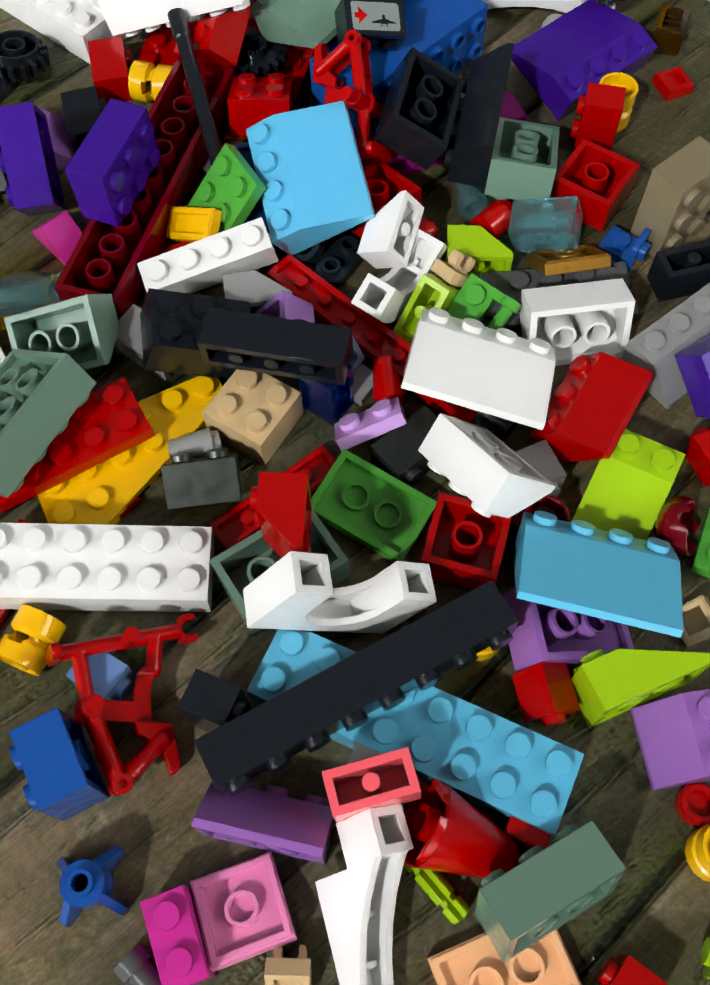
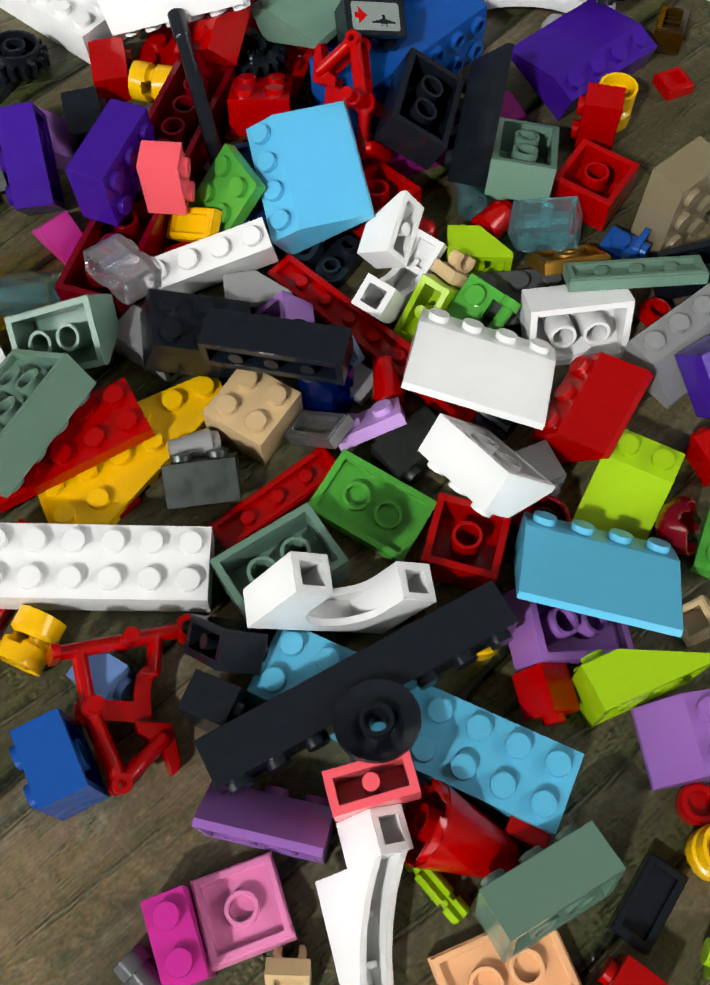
blue brick [56,845,130,927] -> none
red slope [250,472,312,558] -> none
none -> clear brick [83,233,162,305]
none -> coral brick [136,140,195,215]
none -> black brick [183,614,268,675]
none -> flat silver tile [284,410,355,449]
none -> black dish [333,679,422,764]
none -> sand green tile [562,255,710,292]
none -> black tile [606,852,689,955]
none -> red plate [638,297,671,327]

